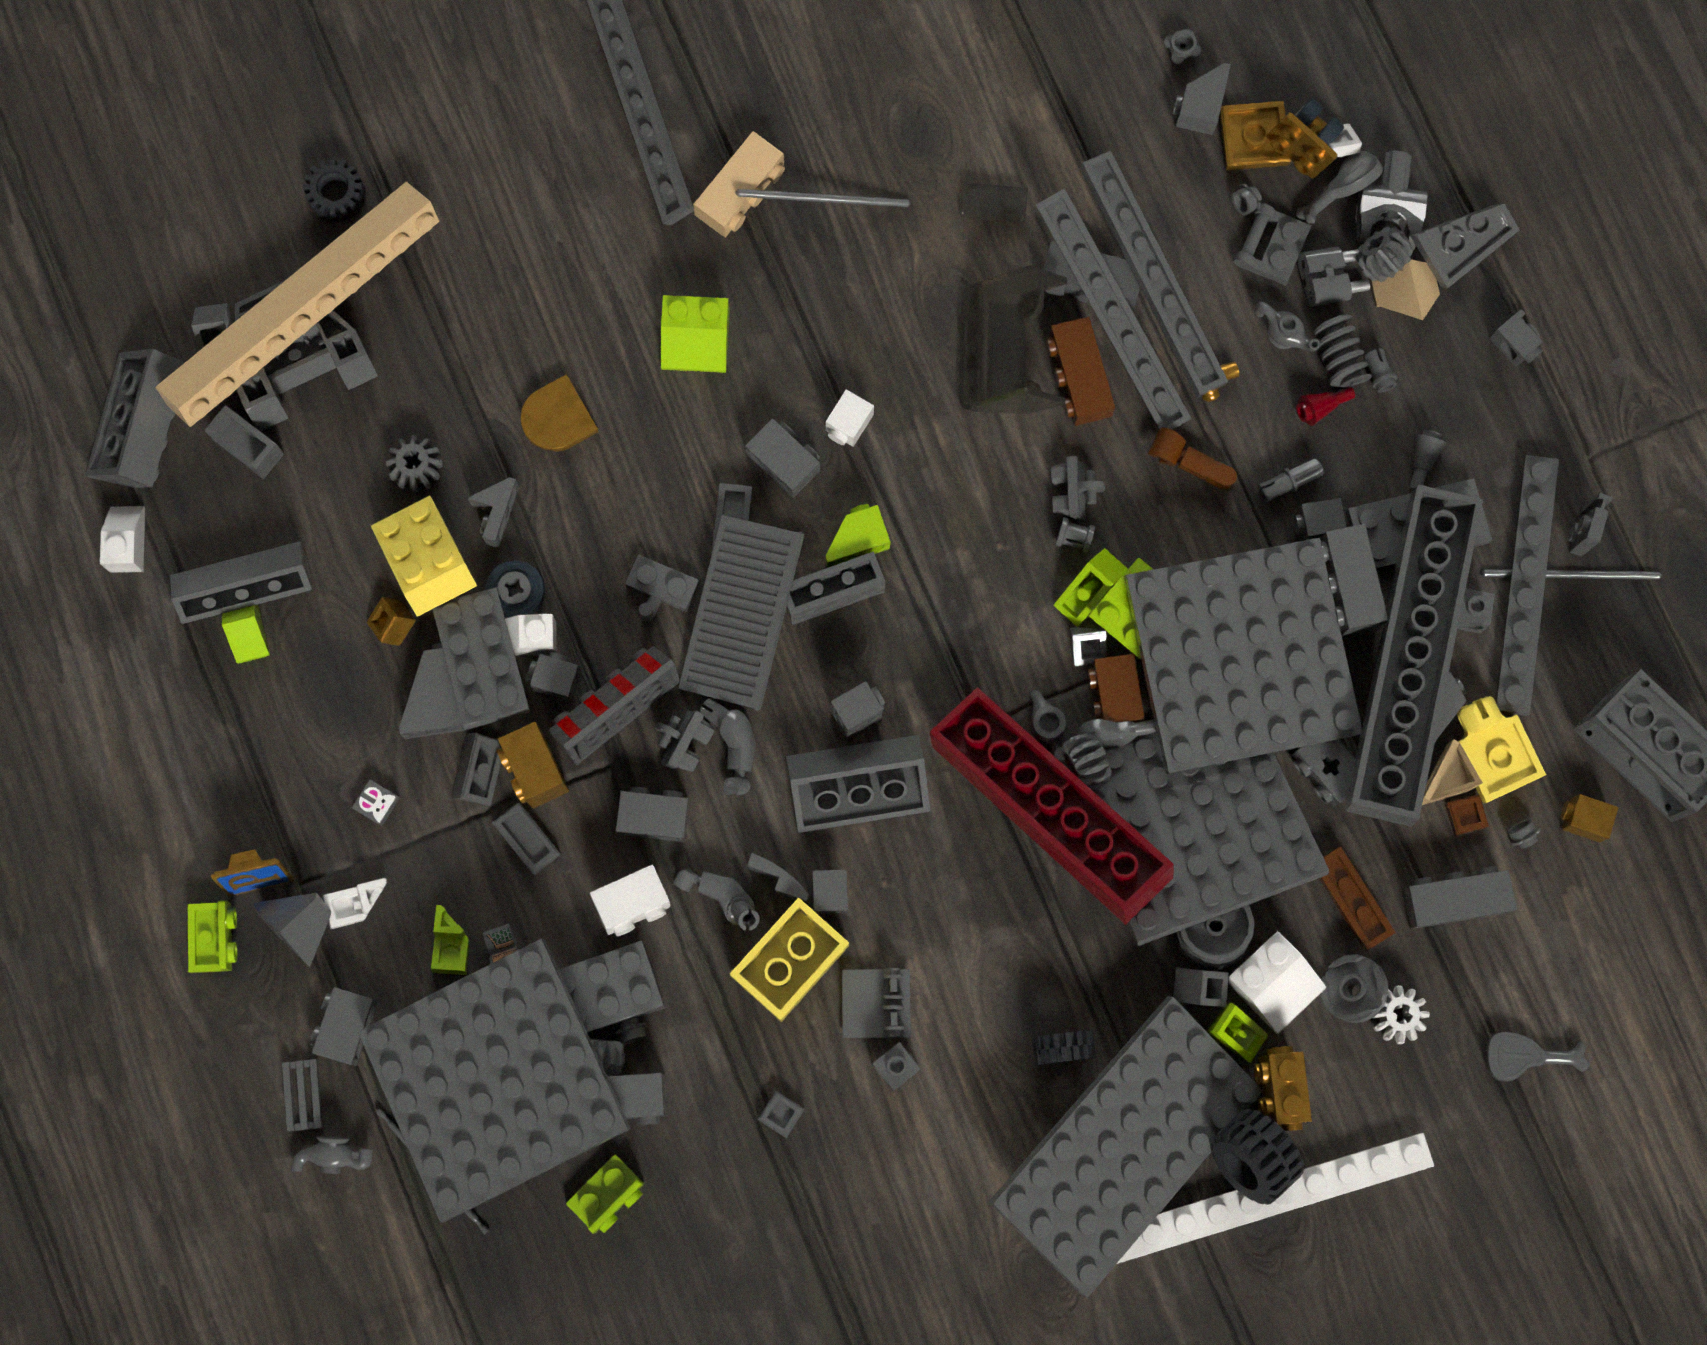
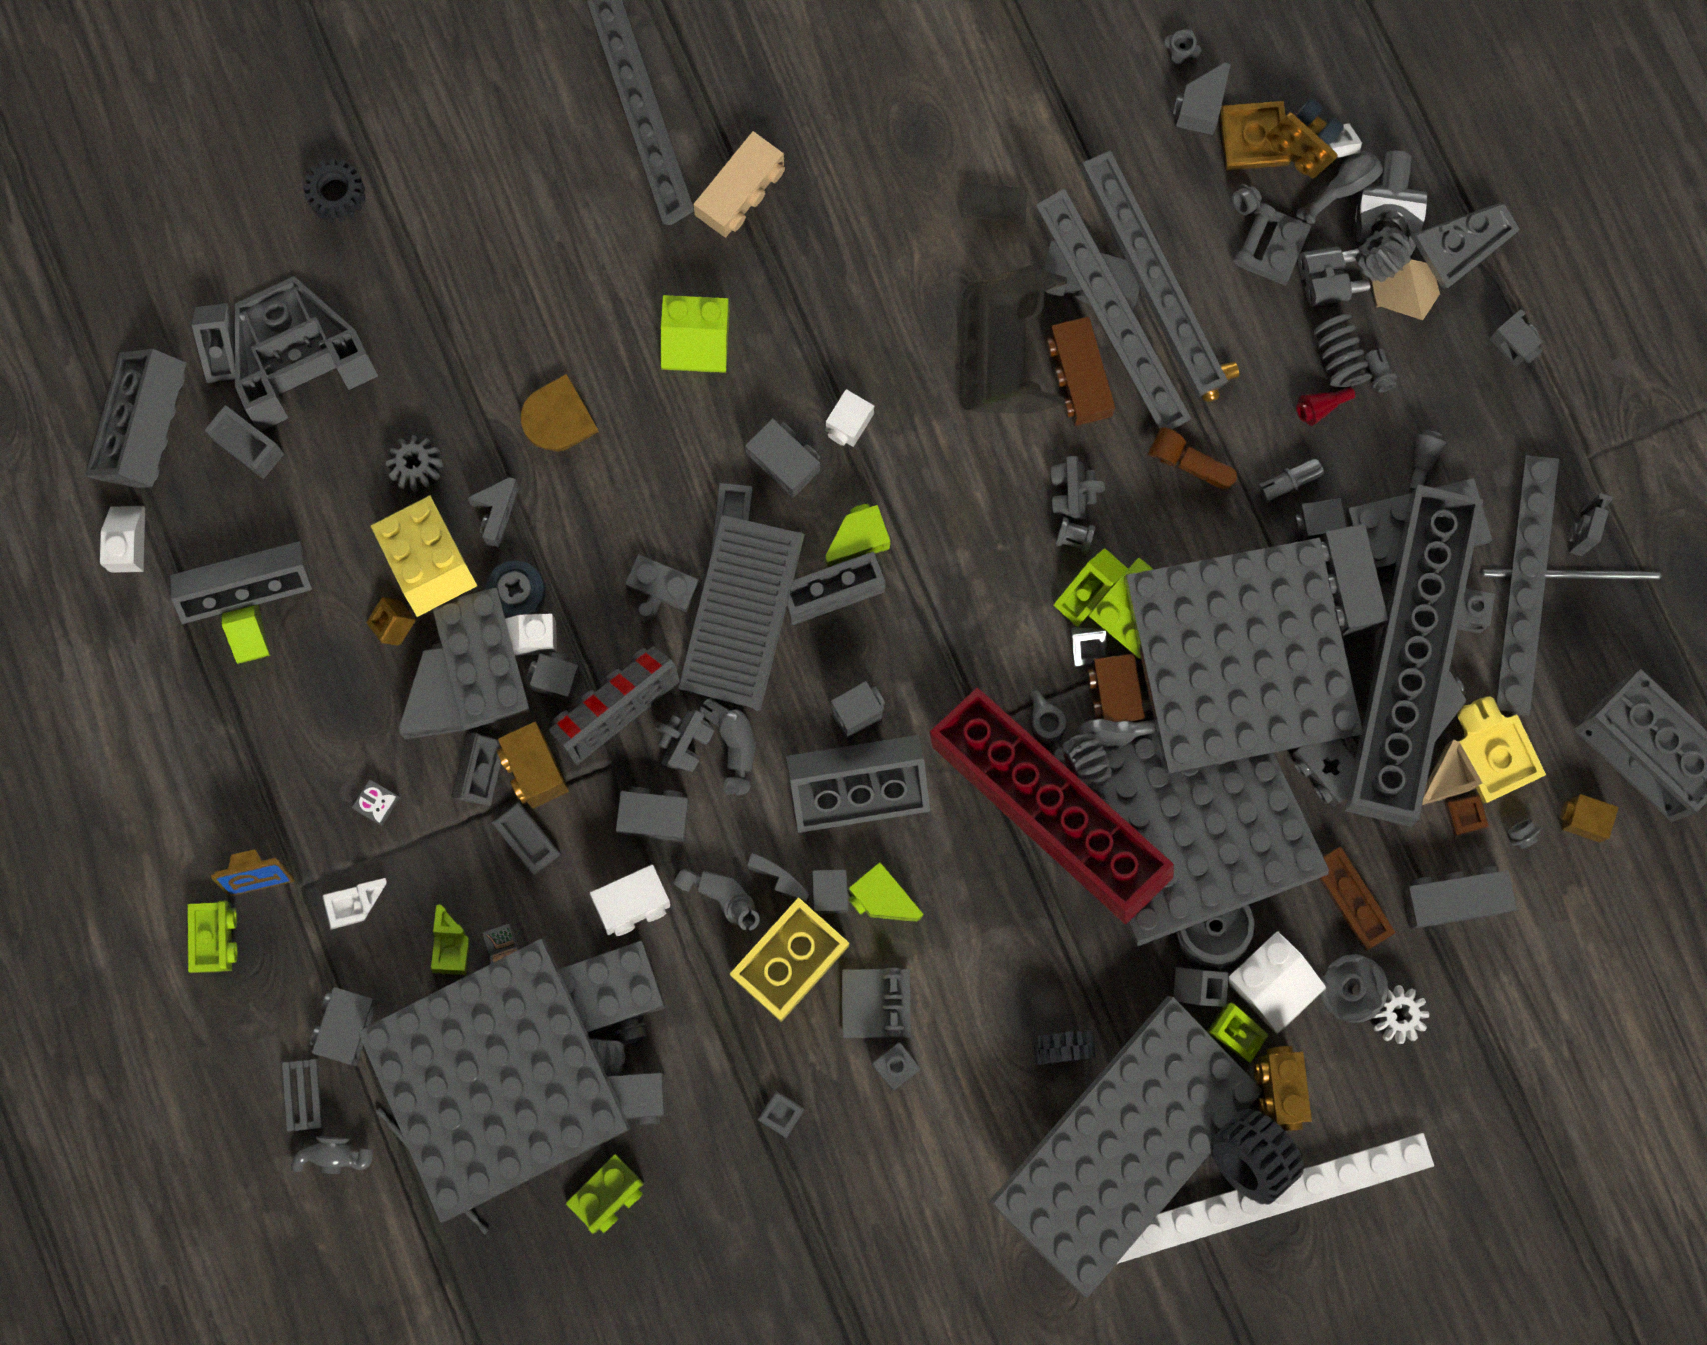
tan brick [155,182,439,427] -> none
dark grey slope [253,893,331,968] -> none
dark grey axle [735,189,912,207] -> none
dark grey piece [1254,302,1320,352] -> none
dark grey piece [1485,1032,1590,1082] -> none
none -> lime slope [848,863,924,922]

